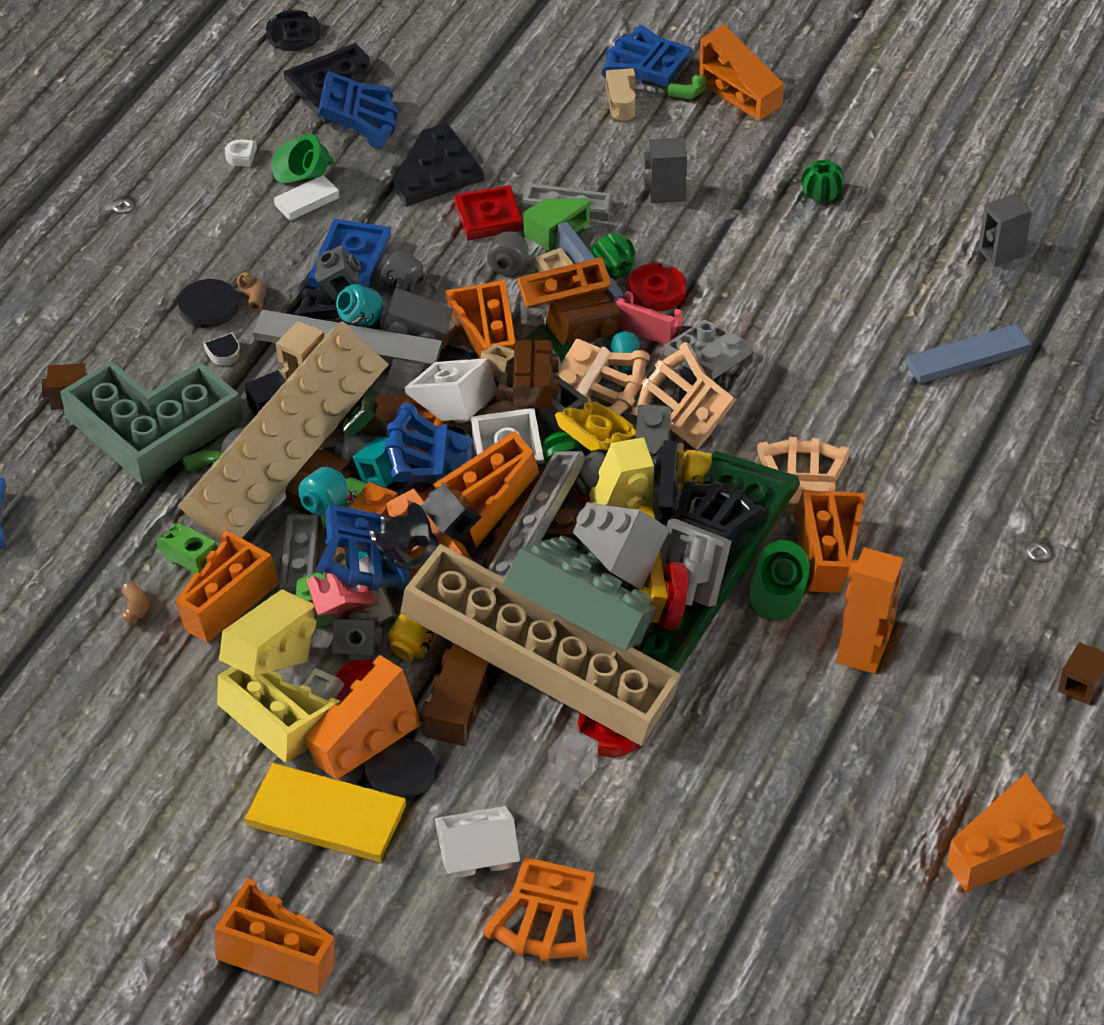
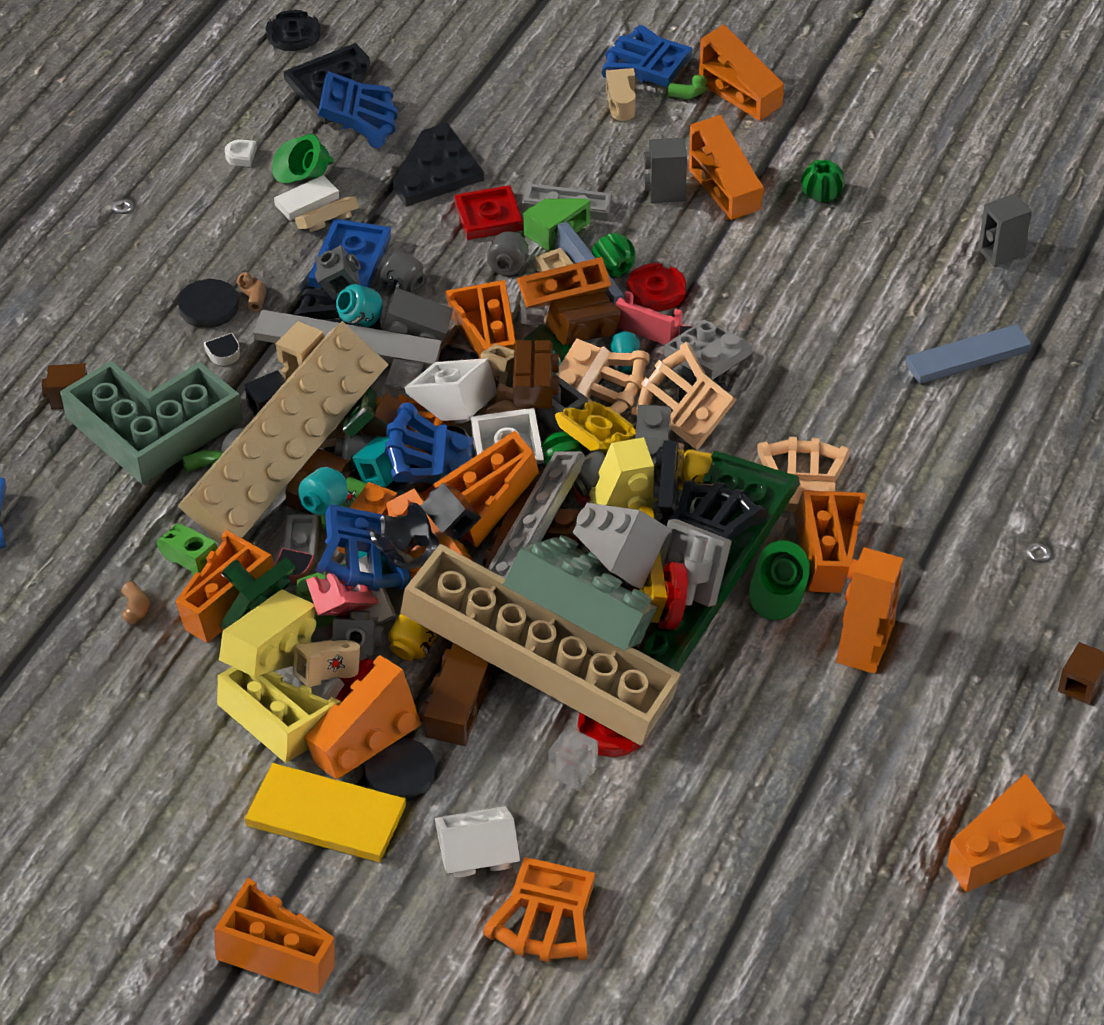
none -> dark green plate [220,557,296,630]
none -> black tile [276,548,315,584]
none -> tan leg [293,640,360,687]
none -> tan plate [295,196,359,232]
none -> orange wedge [689,114,764,220]

